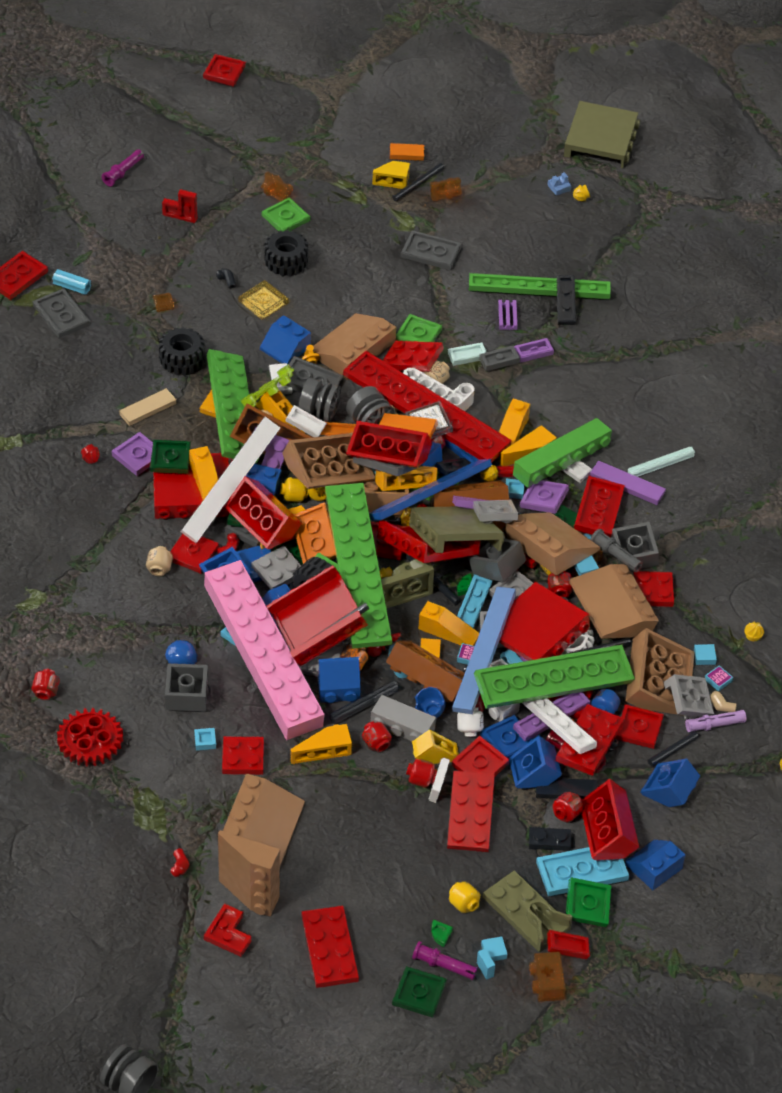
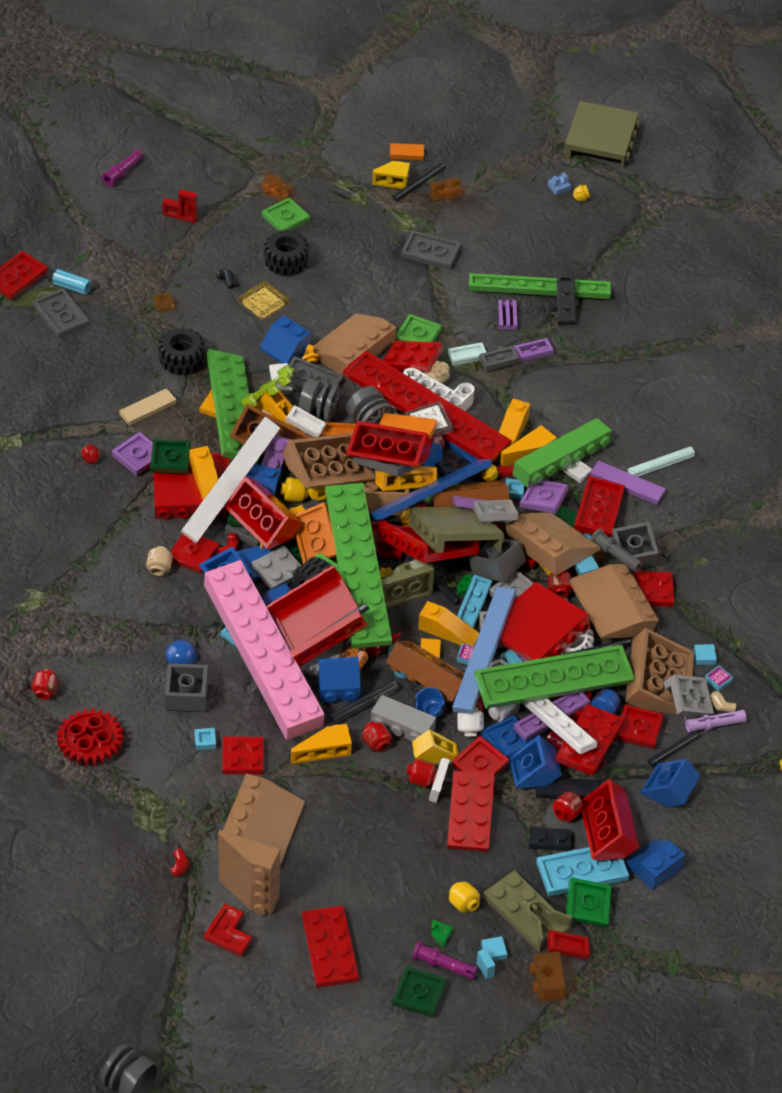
red plate [203,54,246,86] -> none
yellow plate [744,621,764,641] -> none

